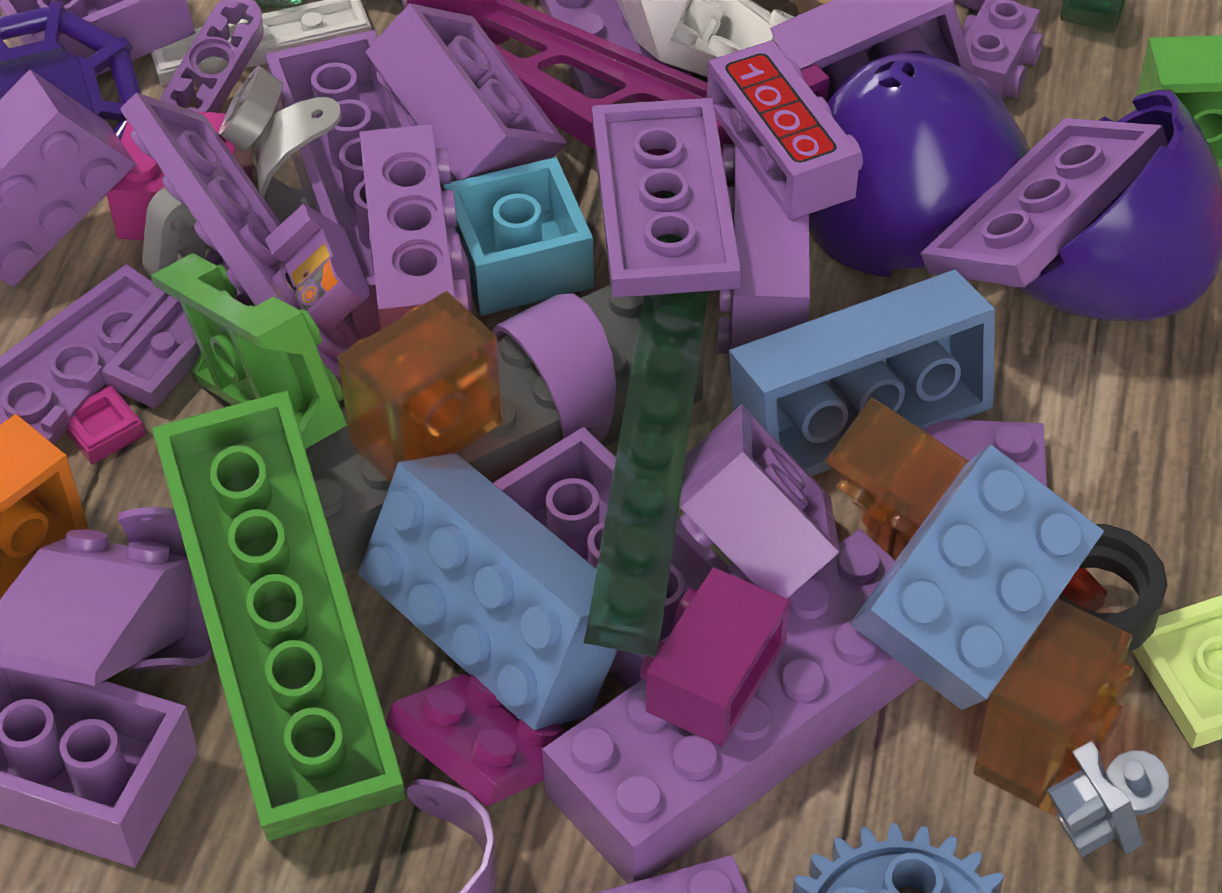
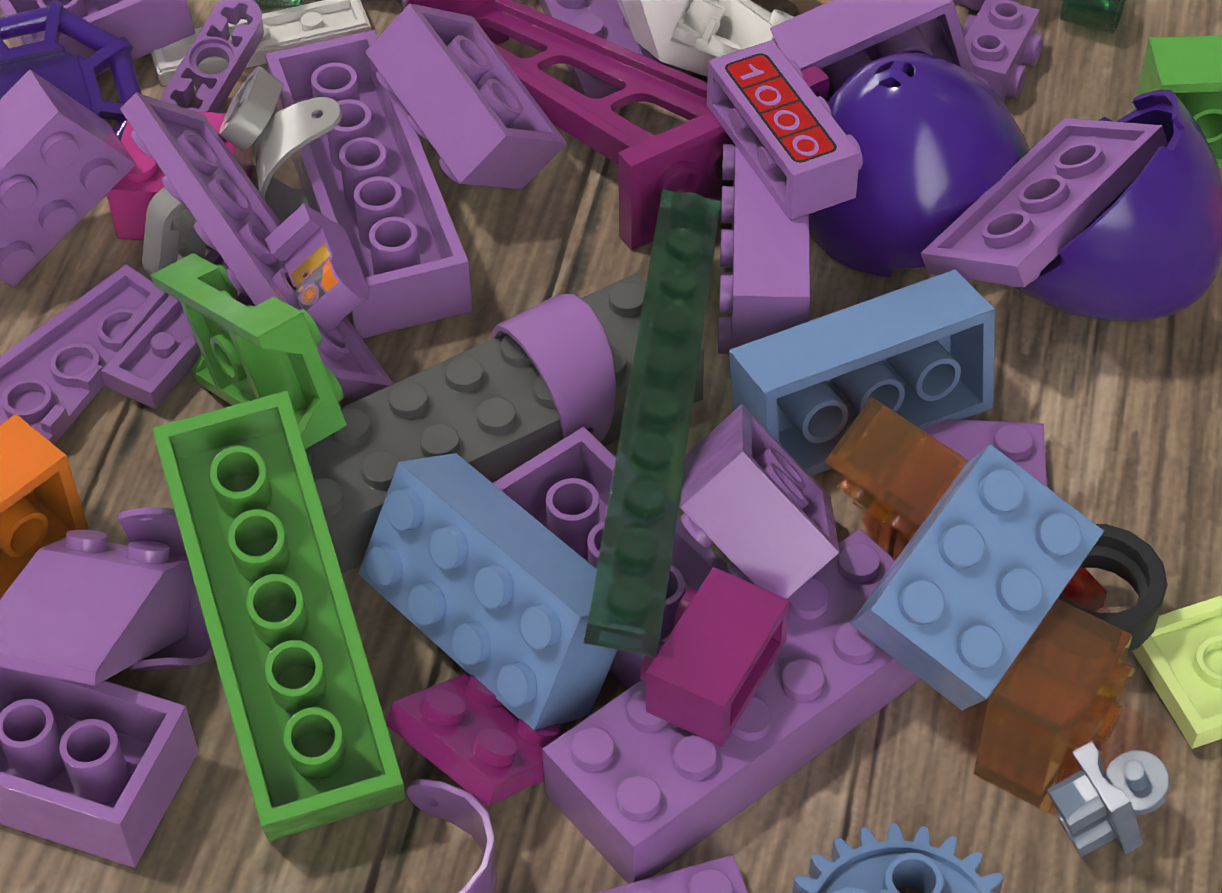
dark pink tile [65,385,146,465] -> none
clear orange brick [338,291,503,483] -> none
medium lavender brick [359,124,469,352] -> none
medium azure brick [443,157,594,316] -> none
medium lavender plate [592,98,741,298] -> none

